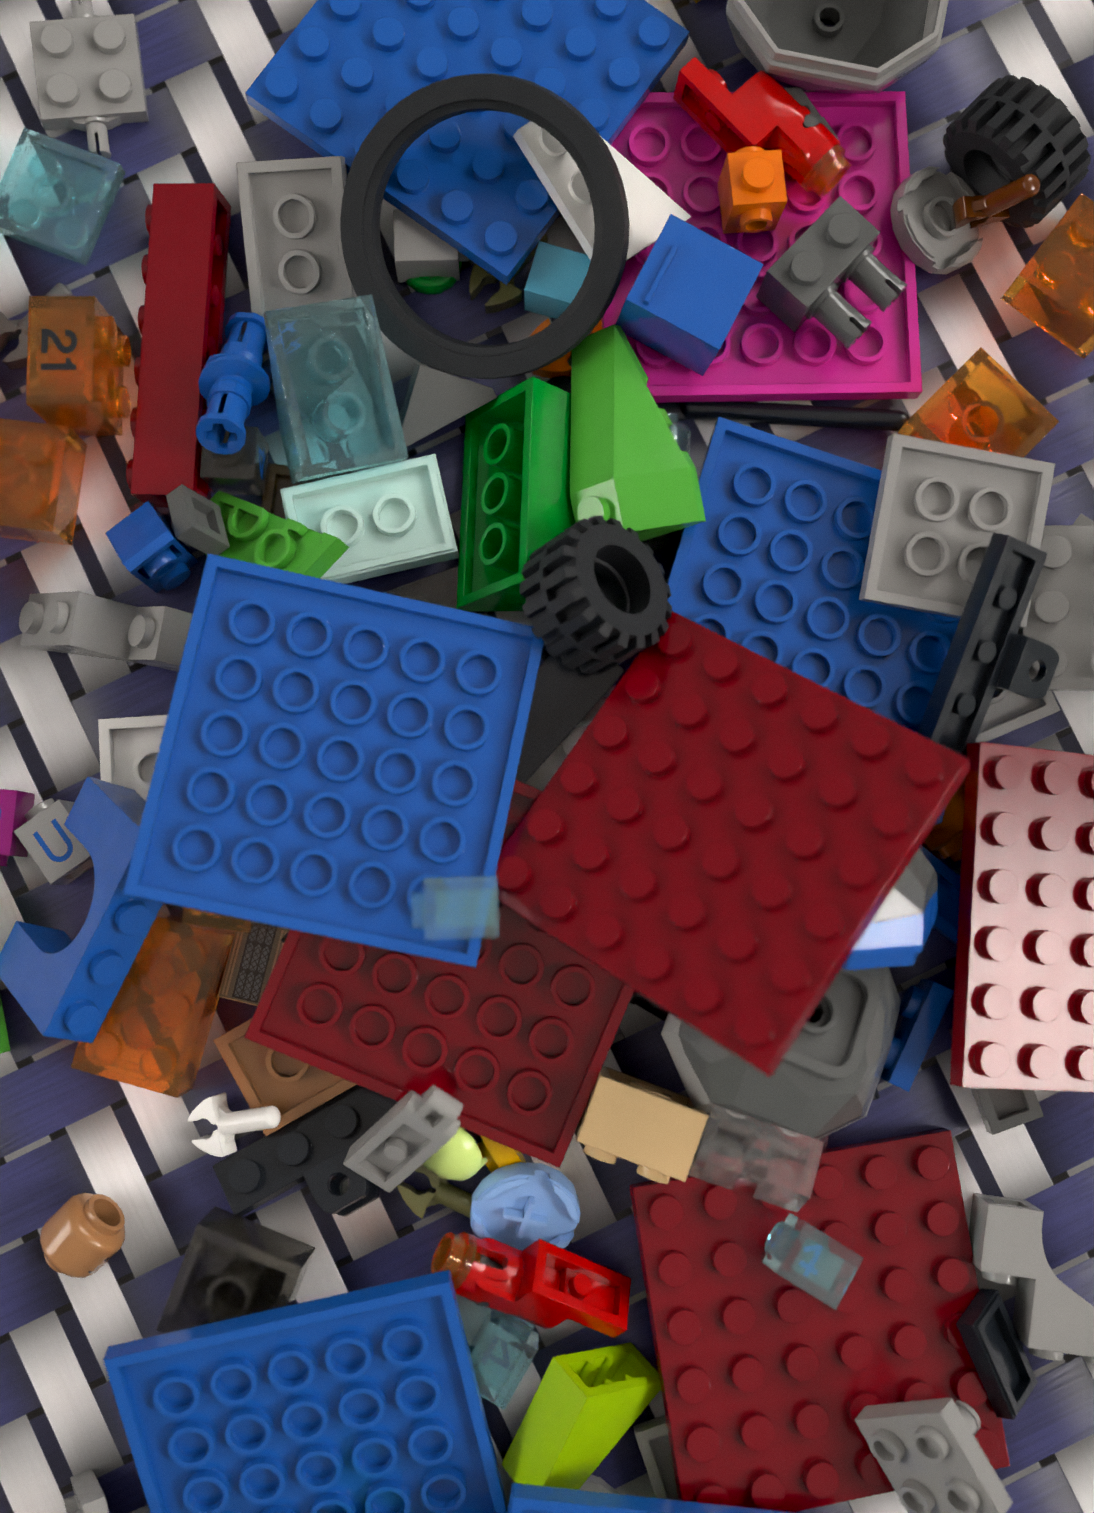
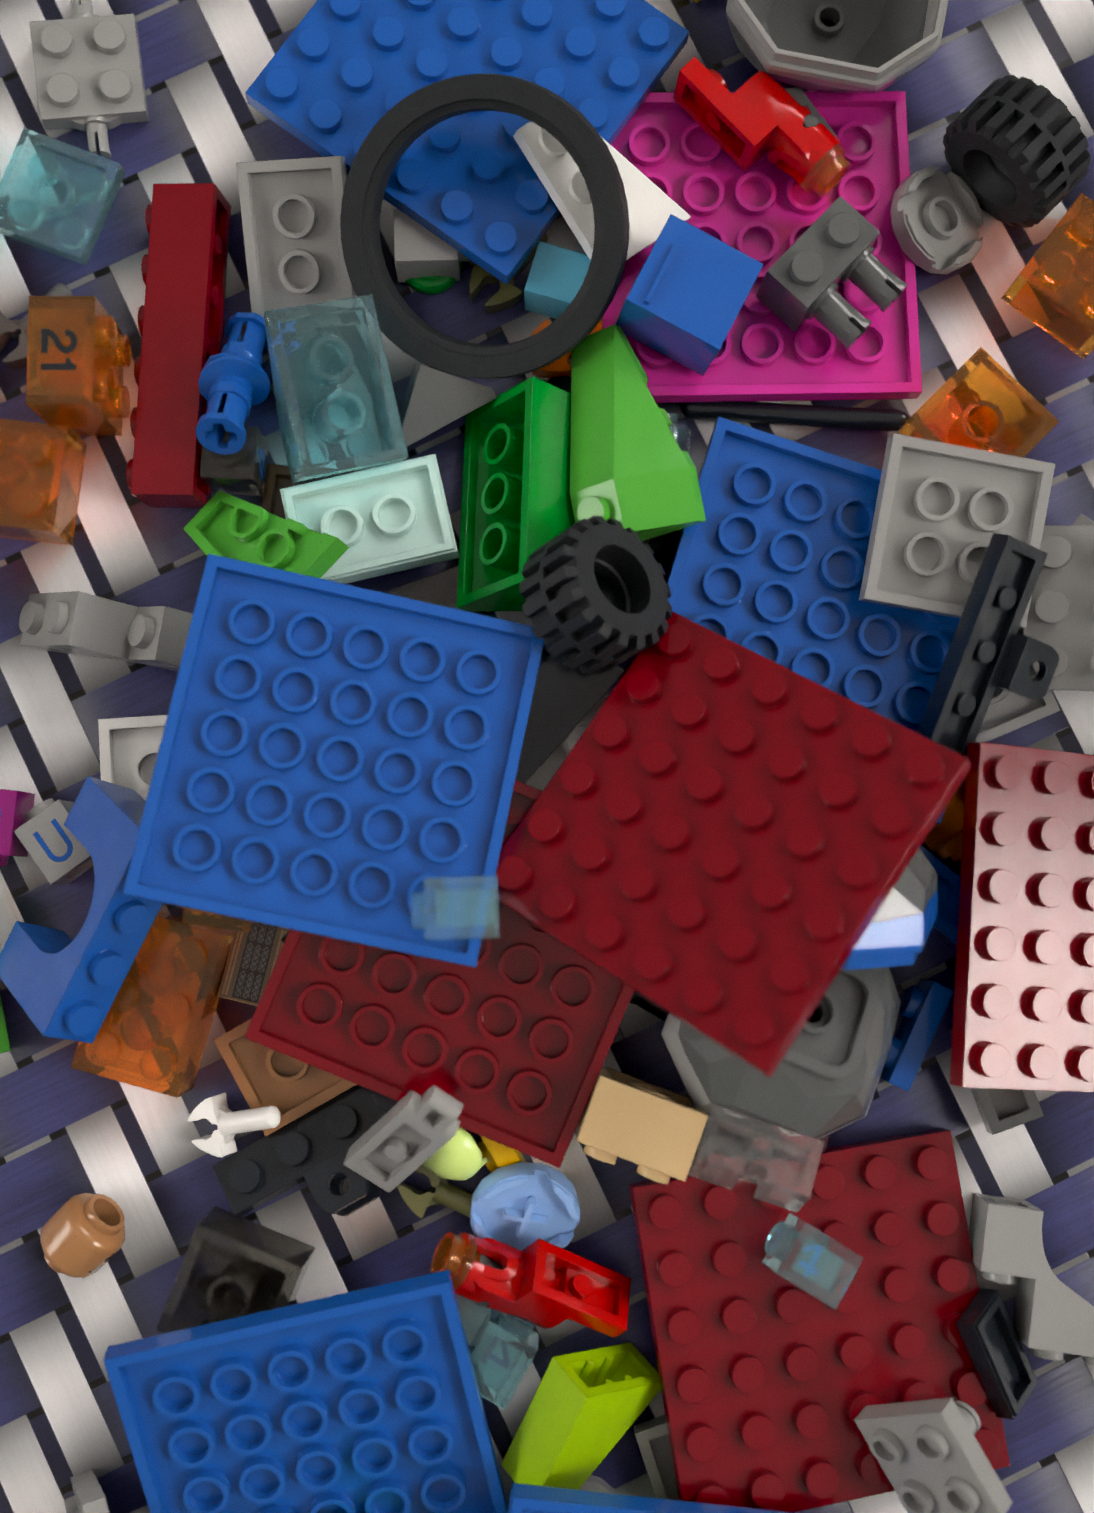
blue slope [105,501,199,593] -> none
dark grey plate [166,484,230,555] -> none
orange brick [718,146,787,234] -> none
reddish brown bar [952,174,1040,229] -> none

